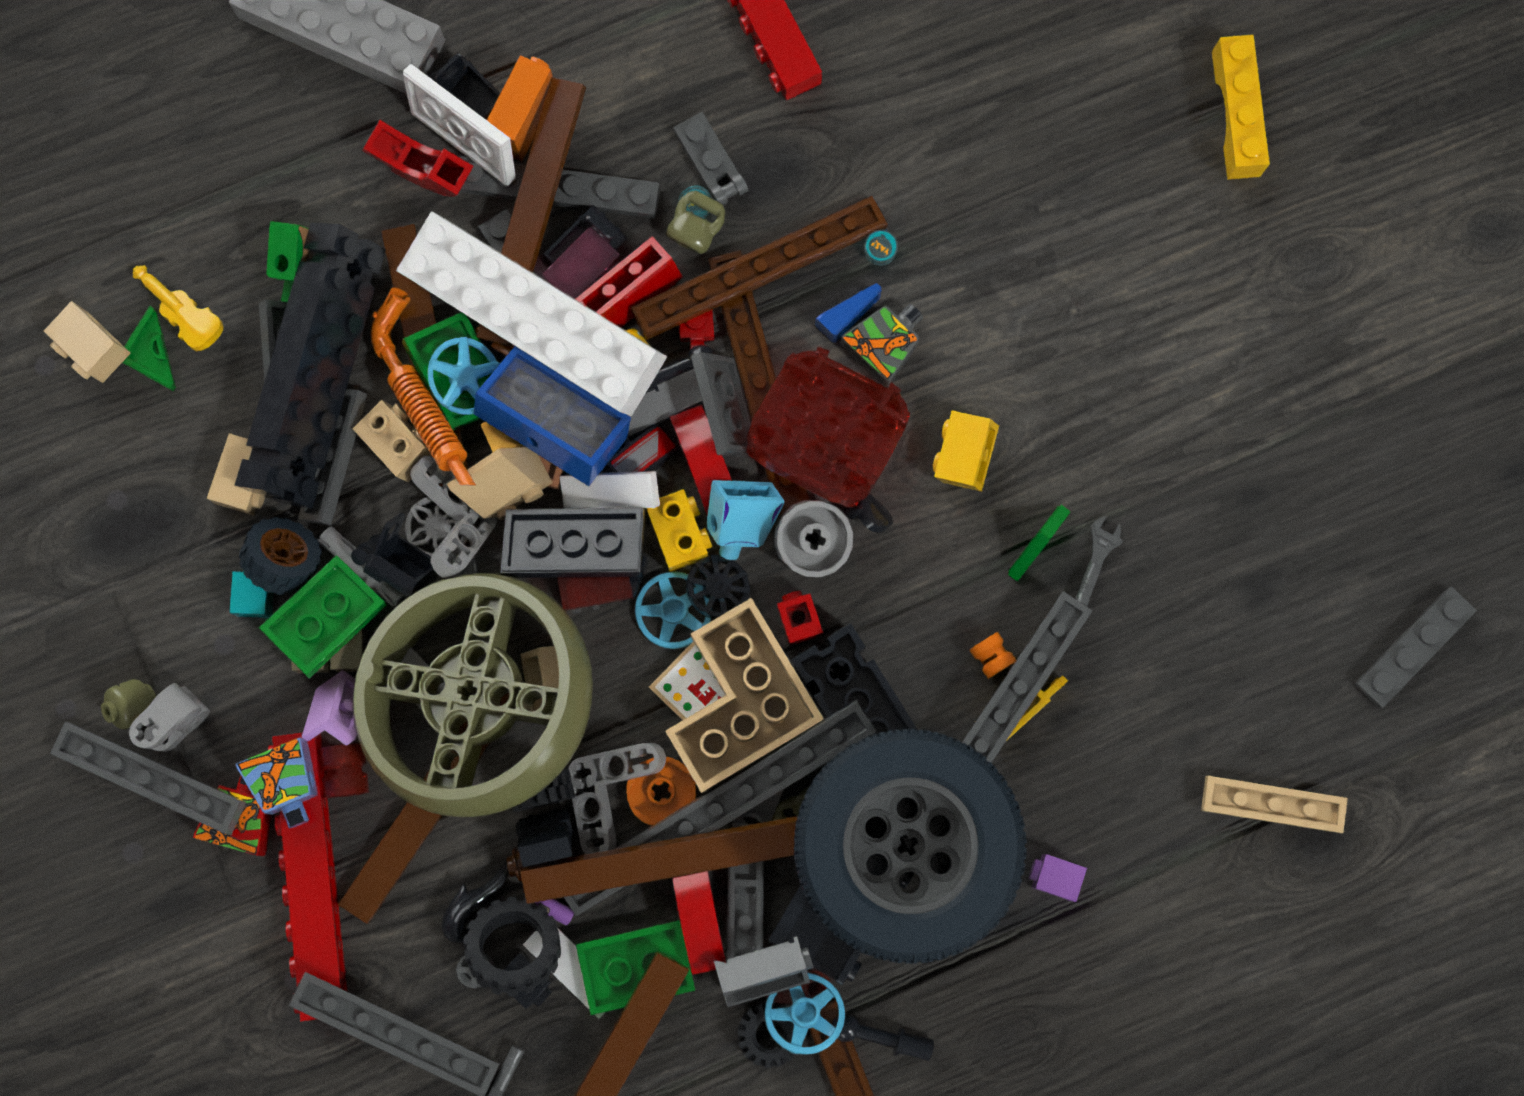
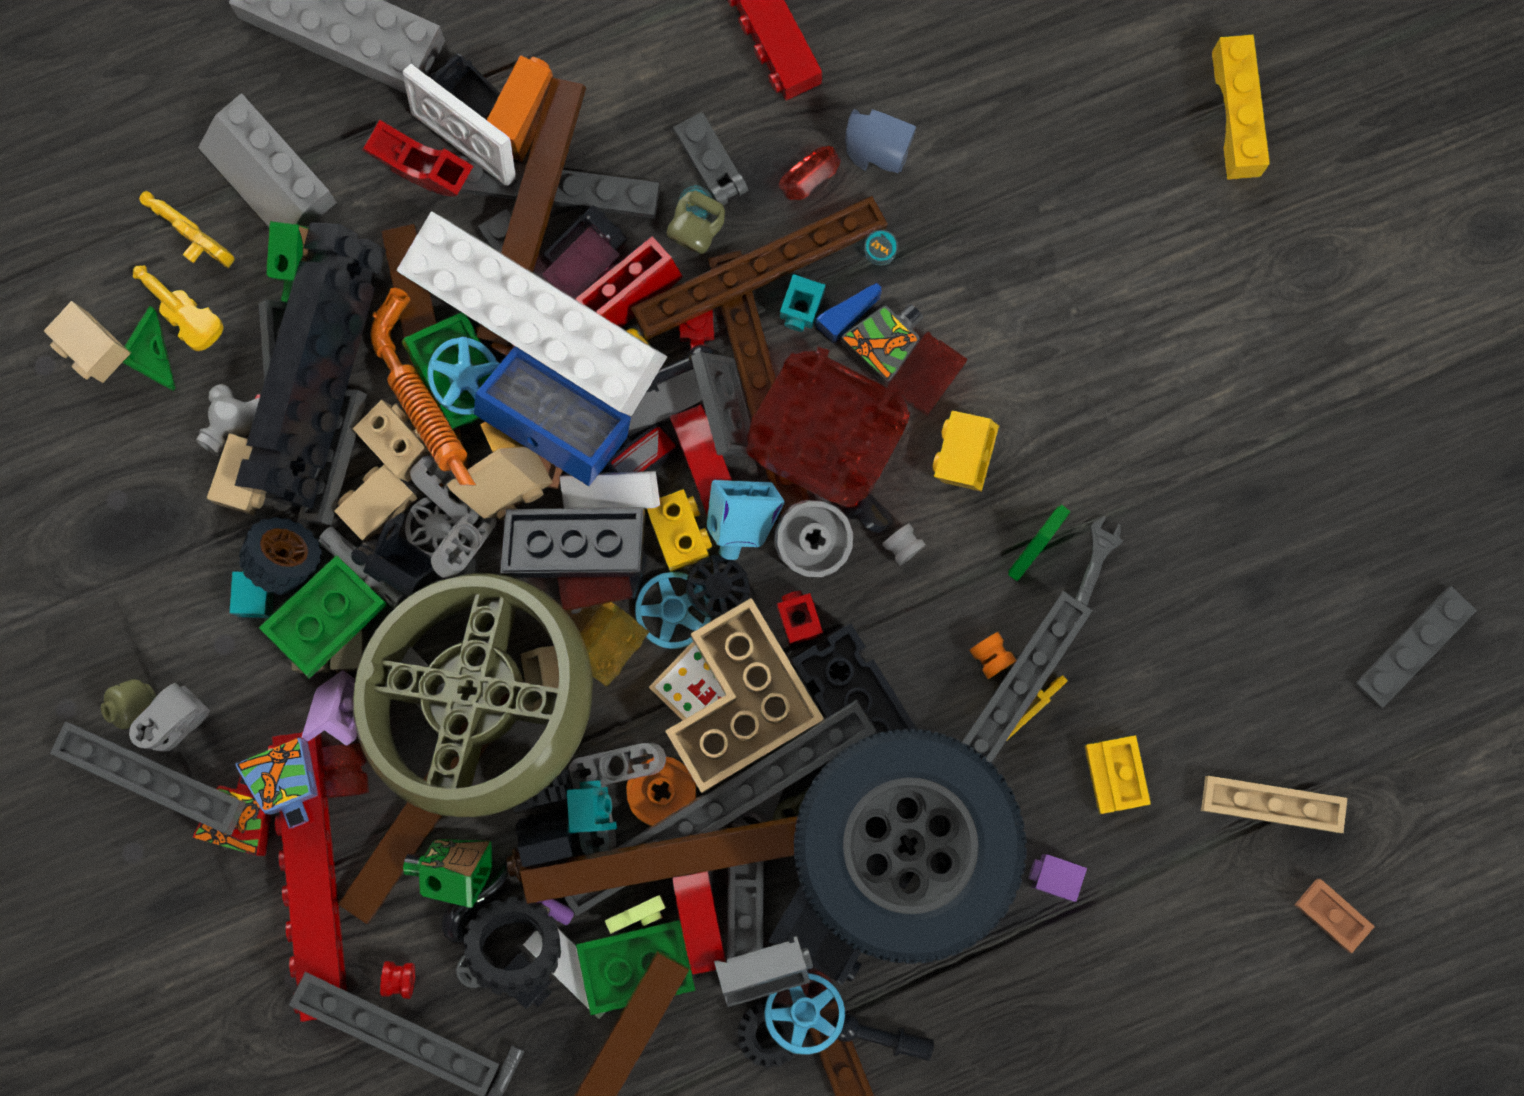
none -> yellow piece [139,191,234,268]
none -> light grey animal [195,384,260,456]
none -> light grey slope [198,93,337,228]
none -> tan brick [334,464,418,542]
none -> red wheel [380,961,415,999]
none -> green torso [403,839,492,908]
none -> teal brick [567,780,617,833]
none -> clear yellow brick [580,599,649,687]
none -> yellowish green plate [605,895,667,934]
none -> clear red plate [779,146,841,200]
none -> teal brick [780,274,825,332]
none -> sand blue brick [845,109,916,173]
none -> light grey wheel [882,523,926,566]
none -> clear red plate [887,331,968,416]
none -> yellow plate [1084,735,1151,814]
none -> nougat plate [1295,879,1375,953]

